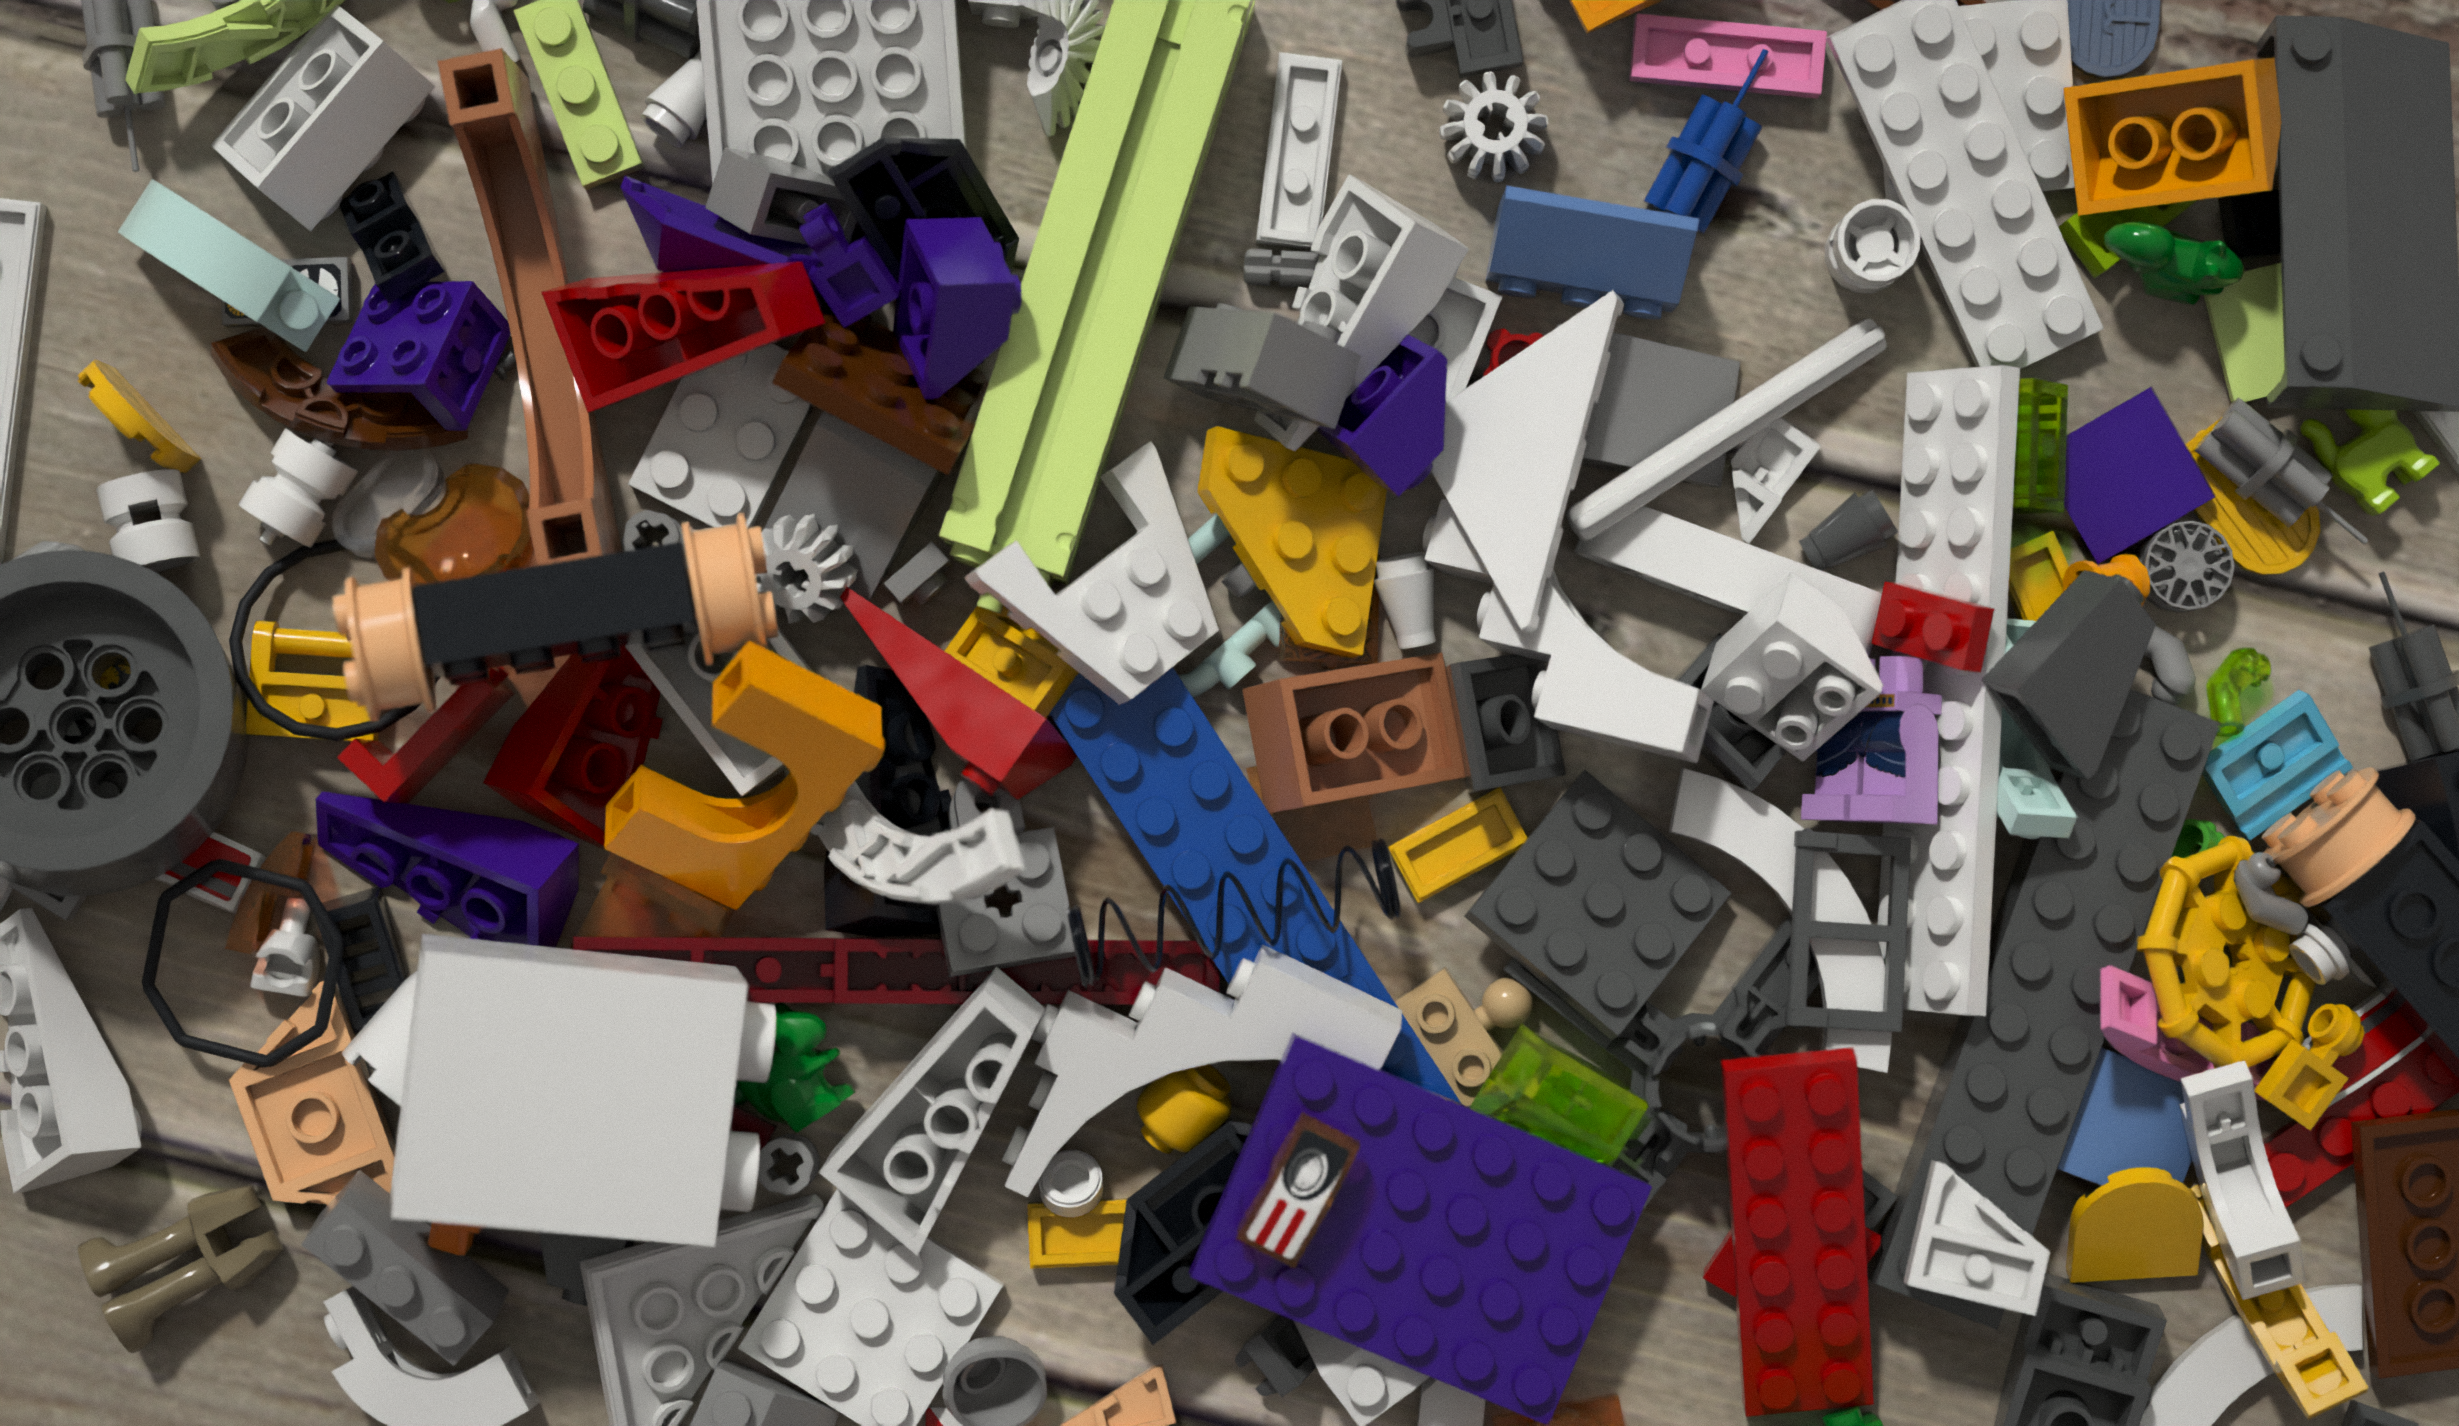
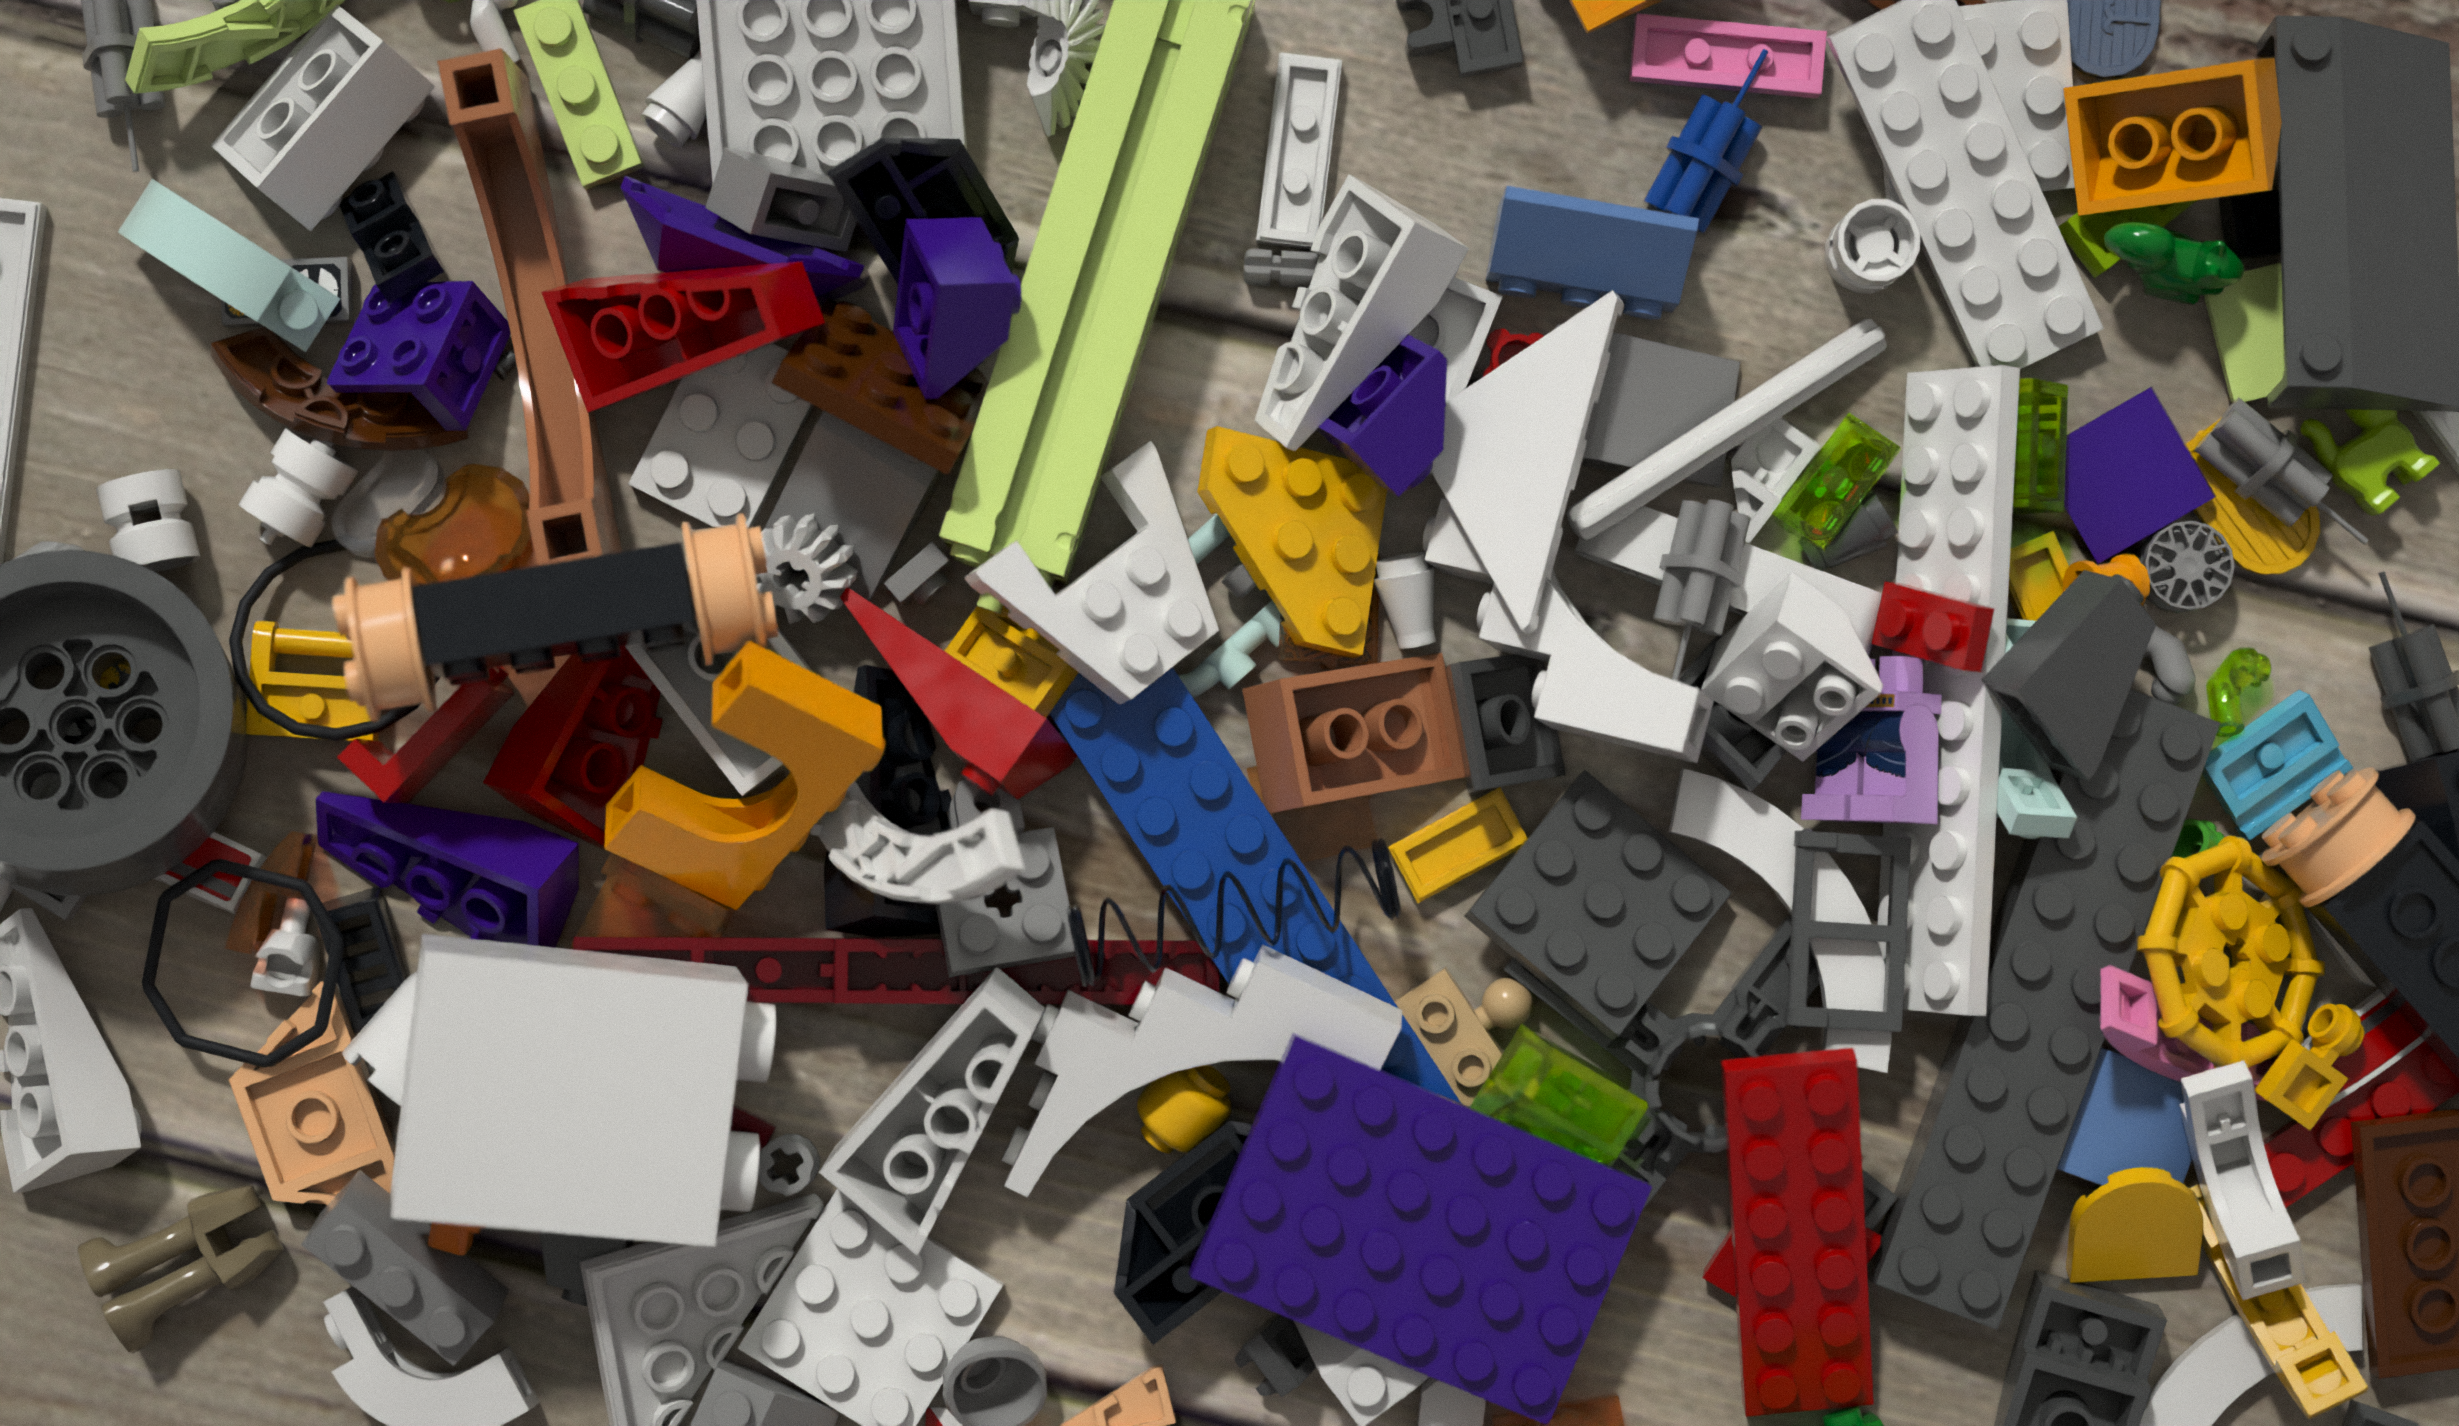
yellow tile [78,359,202,474] -> none
light grey bush [622,510,686,555] -> none
green animal [733,1003,855,1133] -> none
dark purple plate [799,203,901,328] -> none
yellow tile [1027,1198,1127,1269] -> none
white tile [1038,1150,1103,1217] -> none
light grey wedge [1163,303,1361,429] -> none
slope [1236,1112,1360,1268] -> none
white gear [1439,72,1548,182] -> none
white wing [1903,1160,2050,1316] -> none
light grey arm [2233,852,2308,935] -> none
white plate [2289,923,2350,985] -> none
none -> light grey piece [1653,500,1751,682]
none -> clear neon green slope [1772,413,1901,551]

